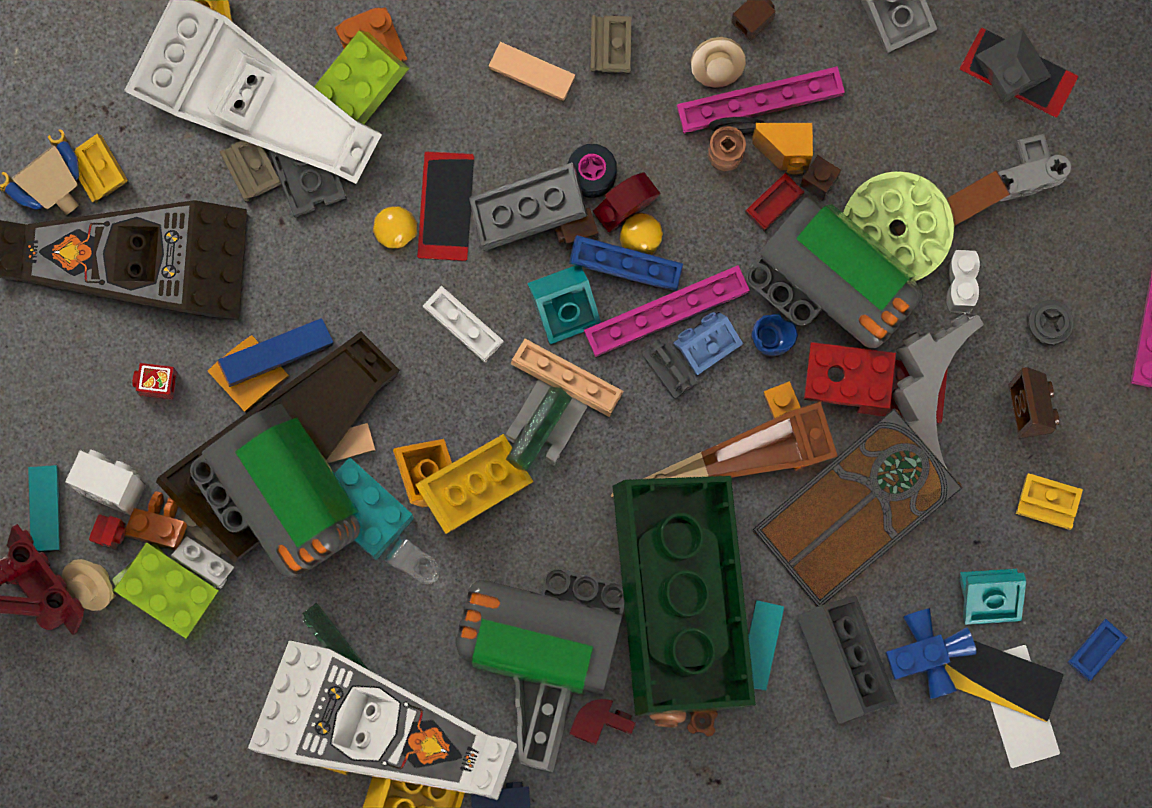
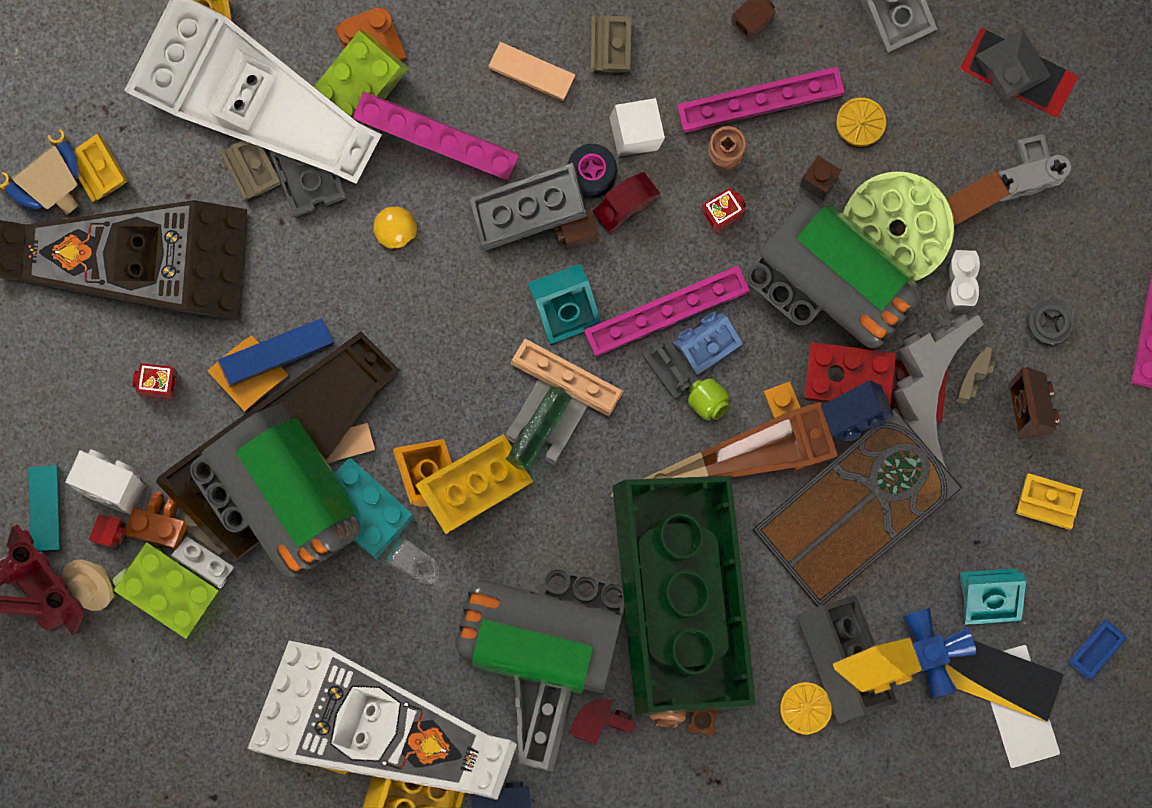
clear green piece [302,603,368,670] -> none
black sticker [417,151,474,261] -> none
white tile [423,286,504,363] -> none
blue tile [569,235,683,292] -> none
yellow hair [619,213,663,255] -> none
tan piece [691,37,746,88] -> none
black piece [709,117,766,134] -> none
red tile [745,173,805,232] -> none
teal tile [748,600,784,691] -> none
blue hair [751,314,798,356] -> none
light orange slope [752,123,813,174] -> none
none -> dark pink plate [353,91,519,181]
none -> white head [609,98,665,157]
none -> lime head [688,378,730,420]
none -> red brick [701,187,746,234]
none -> yellow wheel [780,682,832,734]
none -> dark blue brick [821,380,893,441]
none -> yellow slope [833,637,922,694]
none -> yellow wheel [836,97,886,147]
none -> dark tan slope [955,347,995,405]

